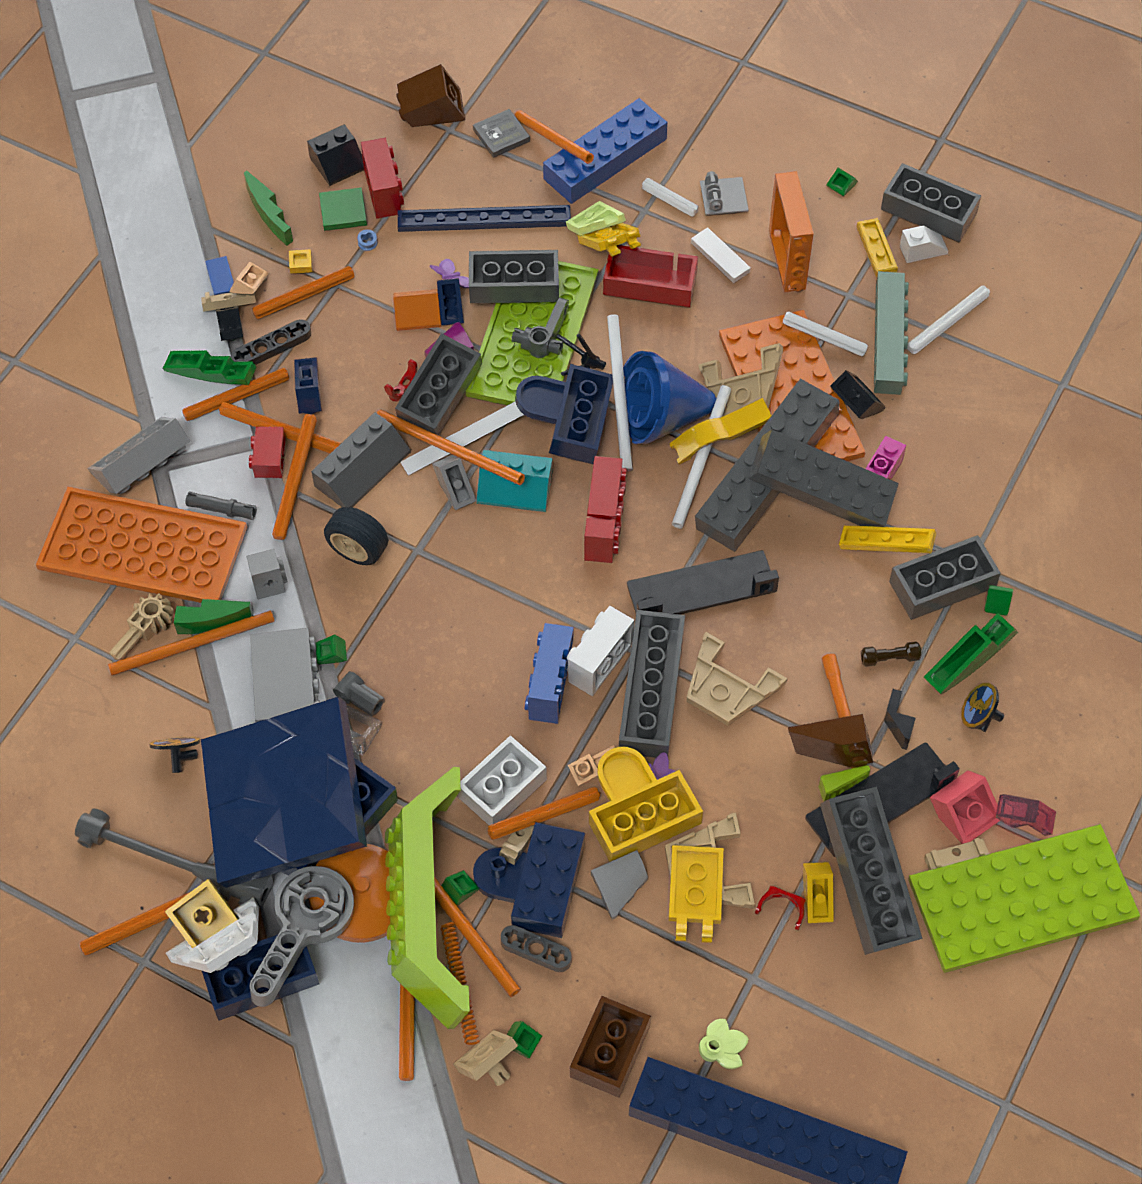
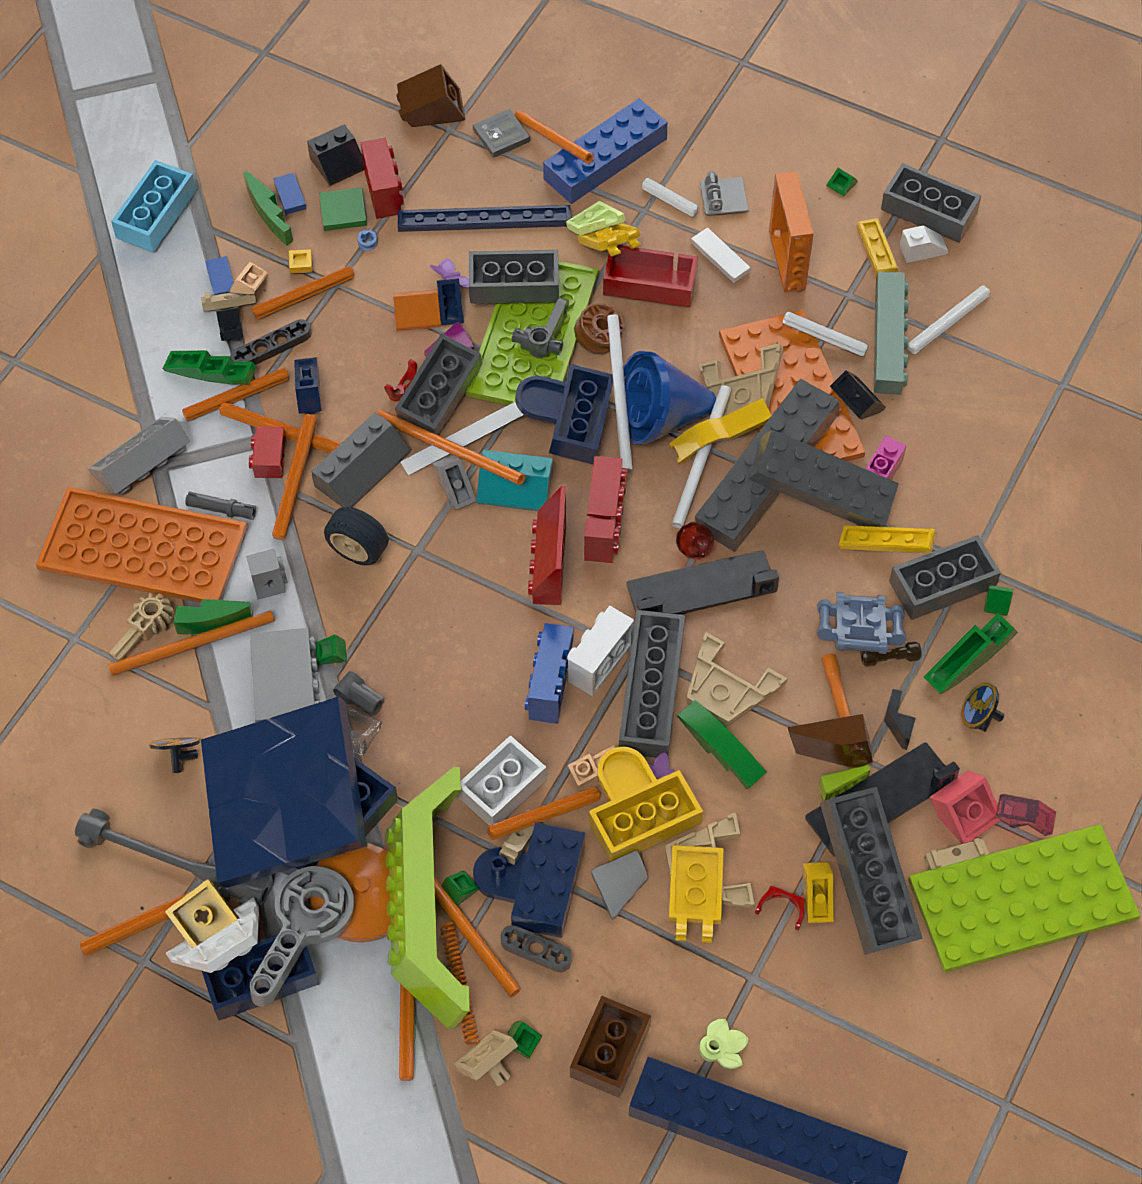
black plant [556,334,606,376] -> none
none -> medium azure brick [111,160,196,252]
none -> tile [273,173,306,214]
none -> red slope [528,486,566,605]
none -> dark orange wheel [574,303,625,354]
none -> clear red hair [676,522,714,560]
none -> green slope [677,700,767,789]
none -> sand blue brick [817,592,906,654]

